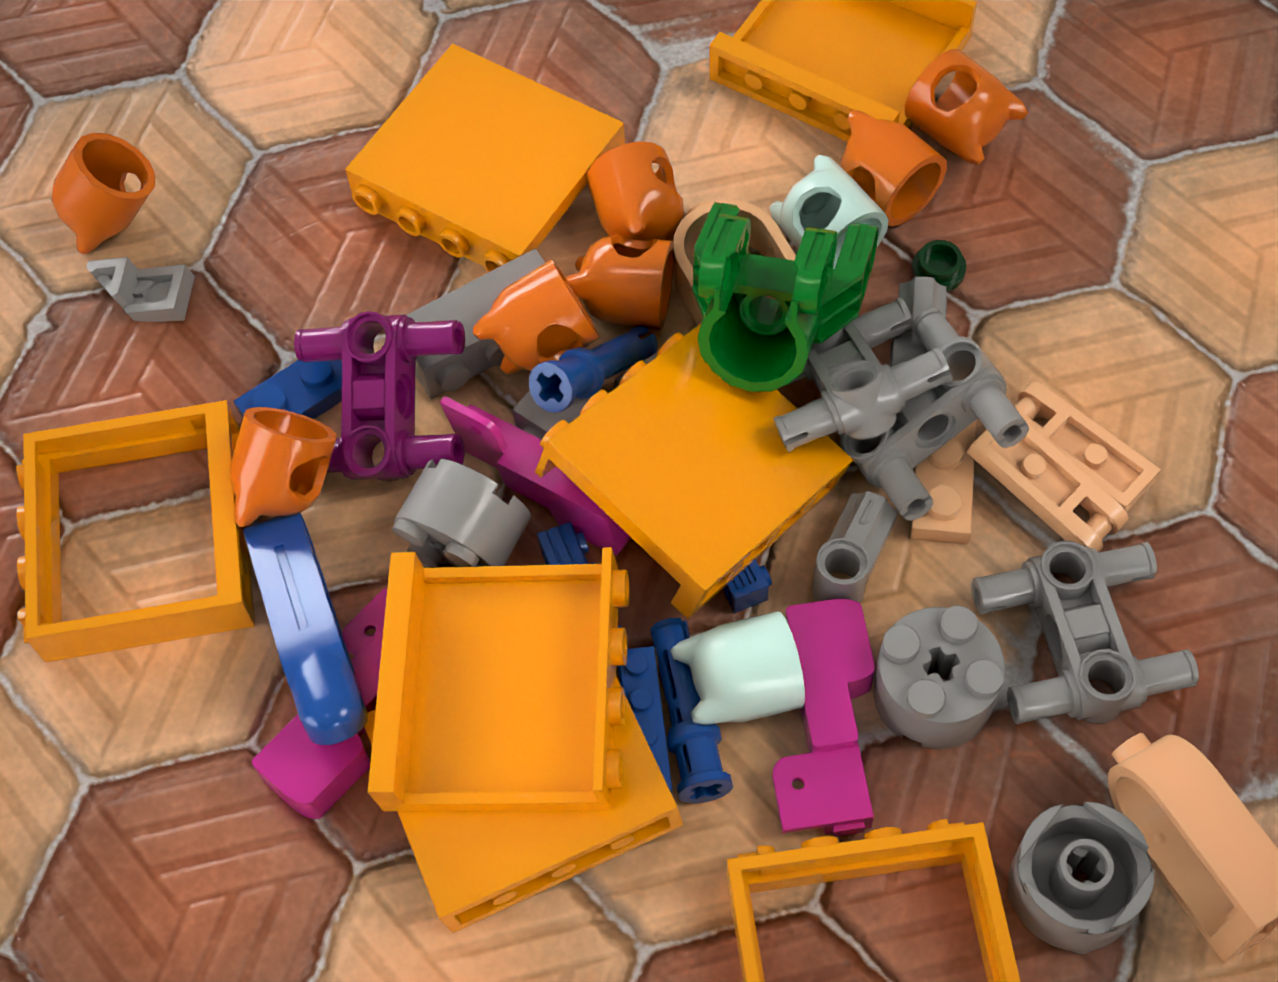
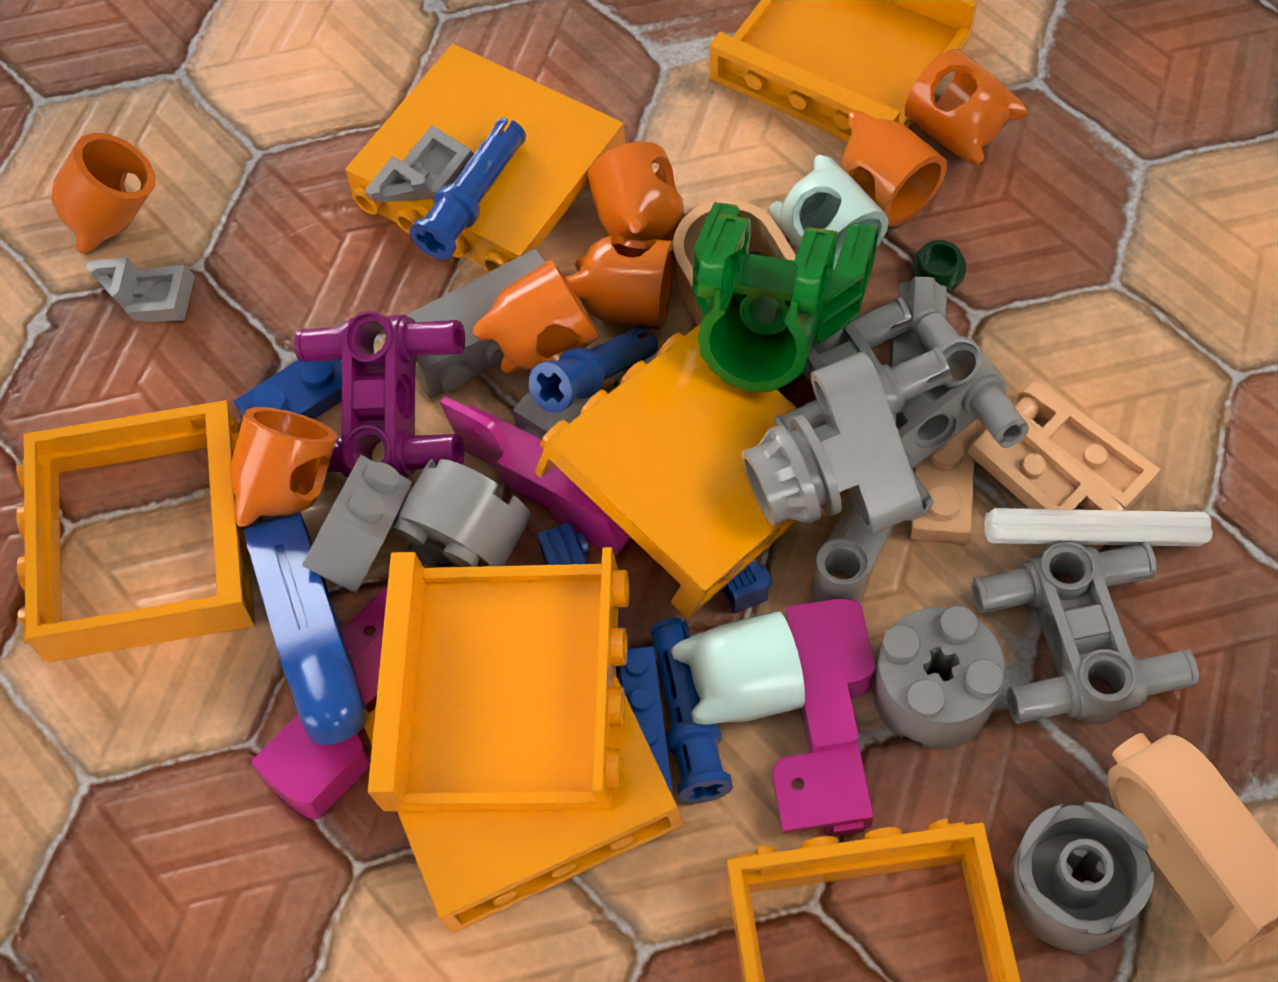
none -> light grey brick [302,455,413,593]
none -> light grey slope [364,125,474,202]
none -> blue pin [410,117,526,260]
none -> light grey beam [741,351,923,534]
none -> white axle [984,508,1213,546]

